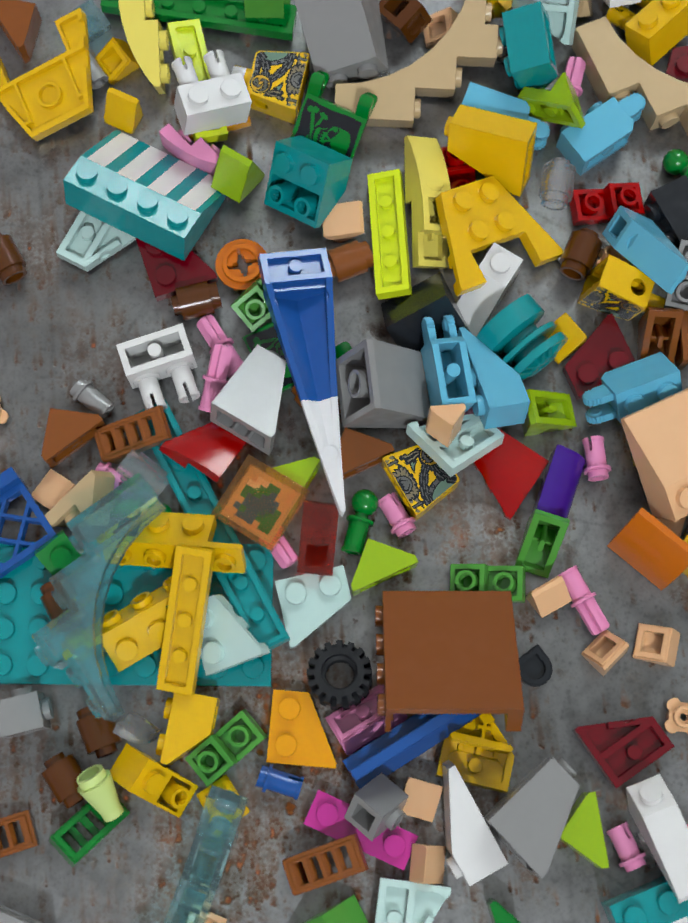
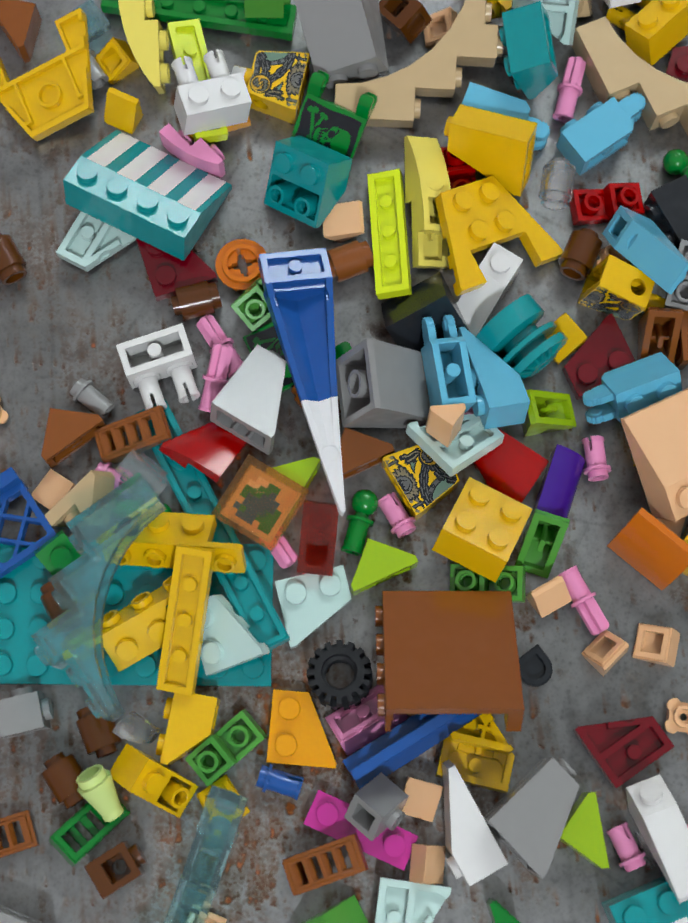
lime slope [211,145,265,203] -> none
lime slope [518,72,586,129] -> none
none -> reddish brown brick [84,840,147,899]
none -> yellow brick [432,477,533,582]

